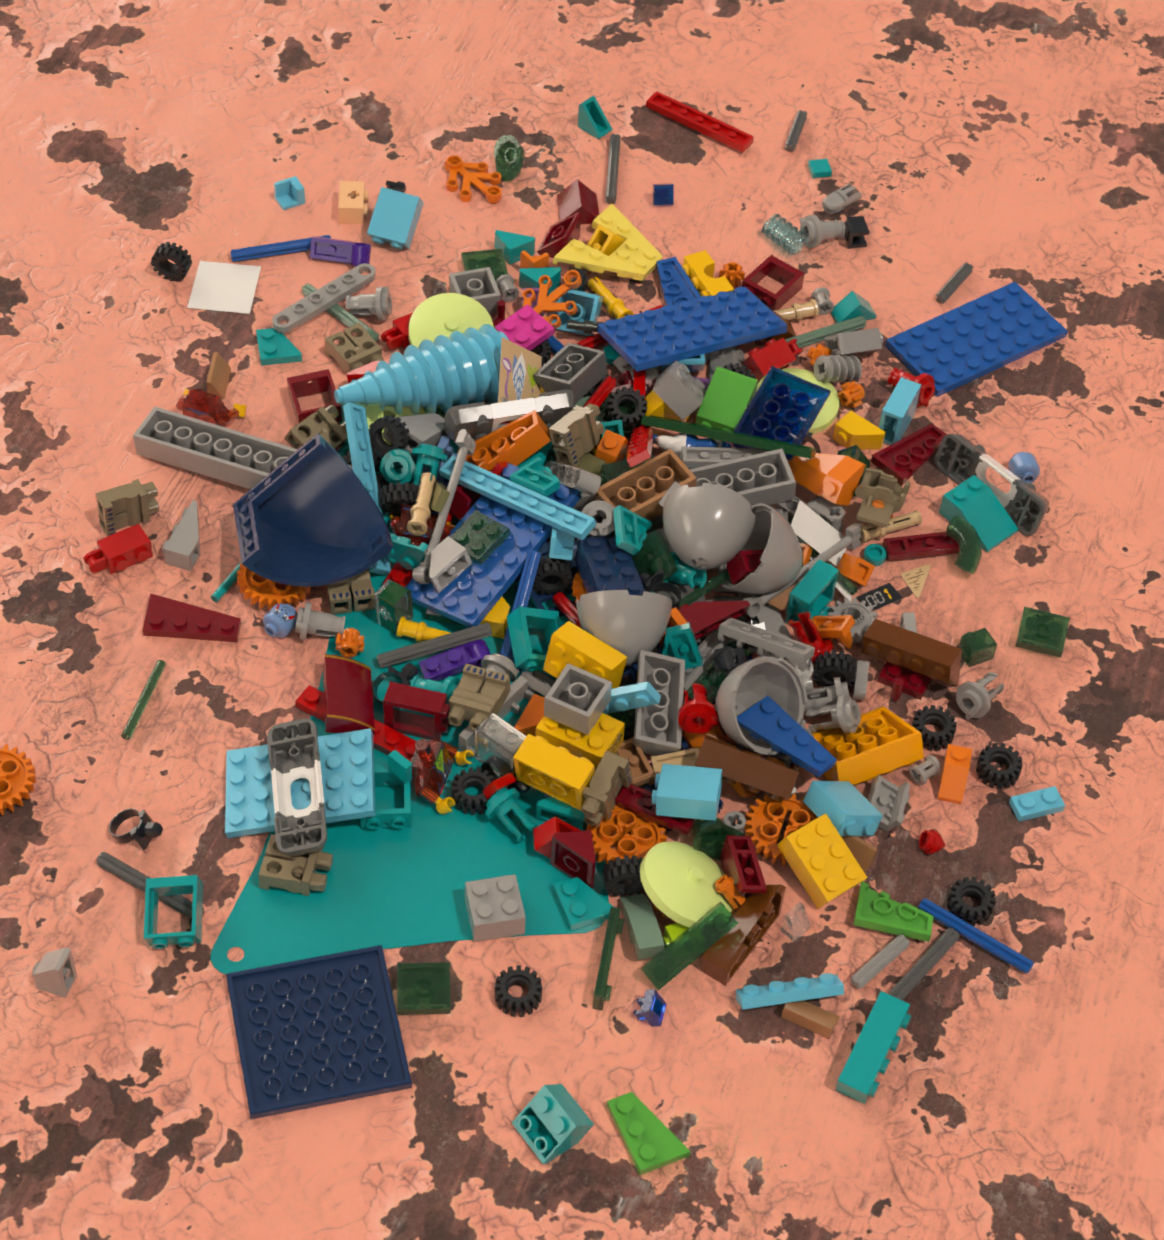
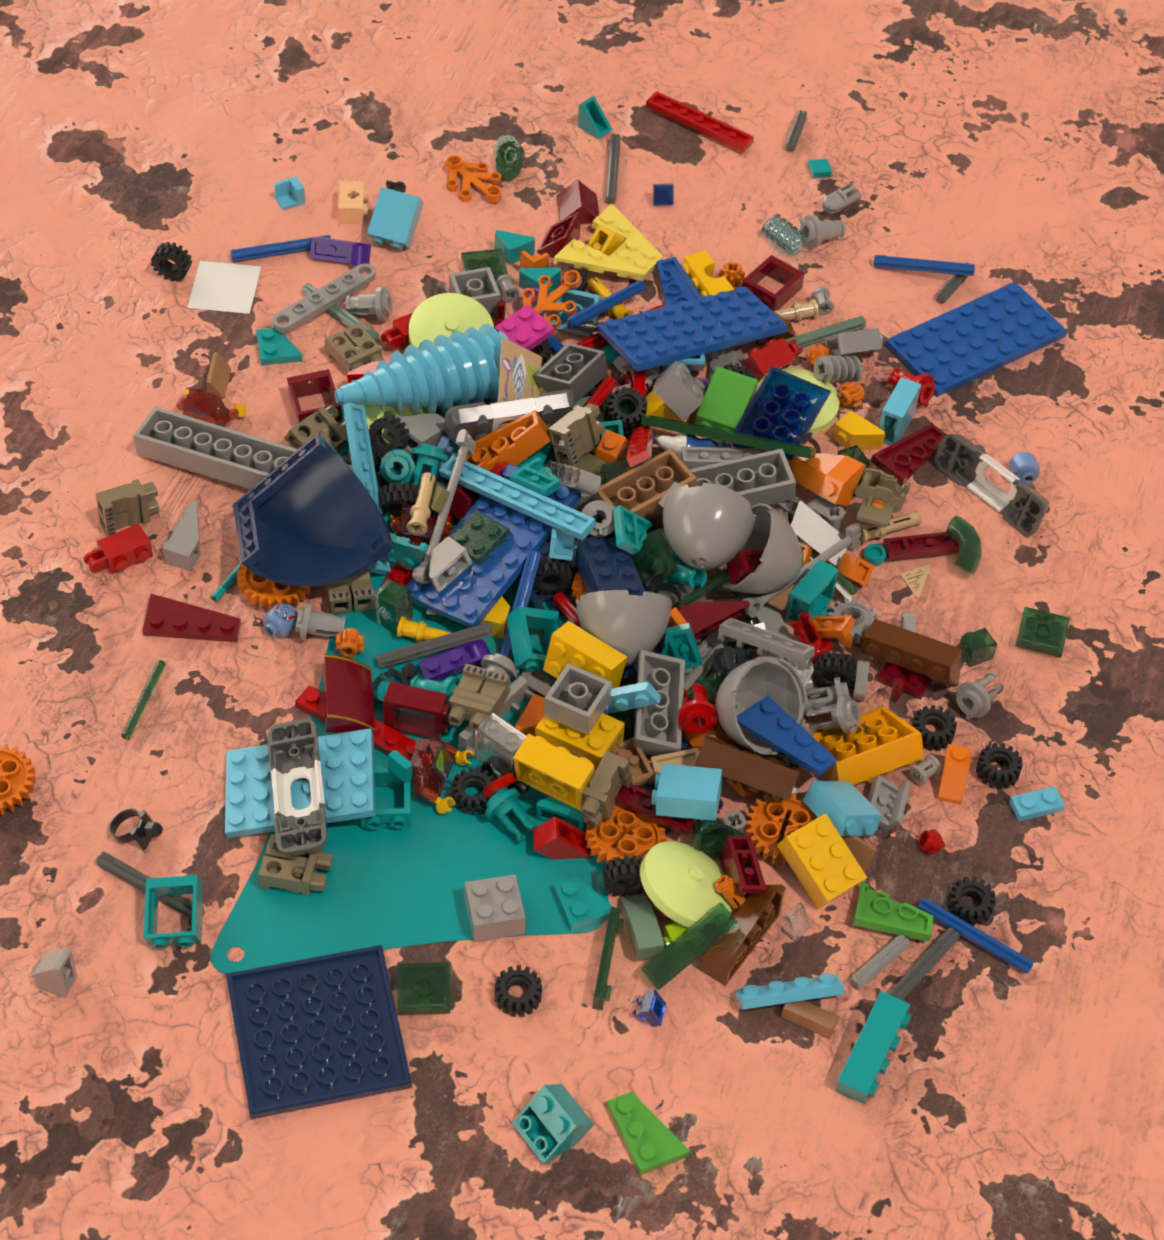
dark red slope [550,830,596,889] -> none
teal slope [830,290,877,323] -> none
black window [844,216,869,249] -> none
black sticker [857,583,902,611] -> none
teal slope [939,475,1018,552] -> none
none -> blue axle [568,280,646,327]
none -> blue axle [873,255,975,276]

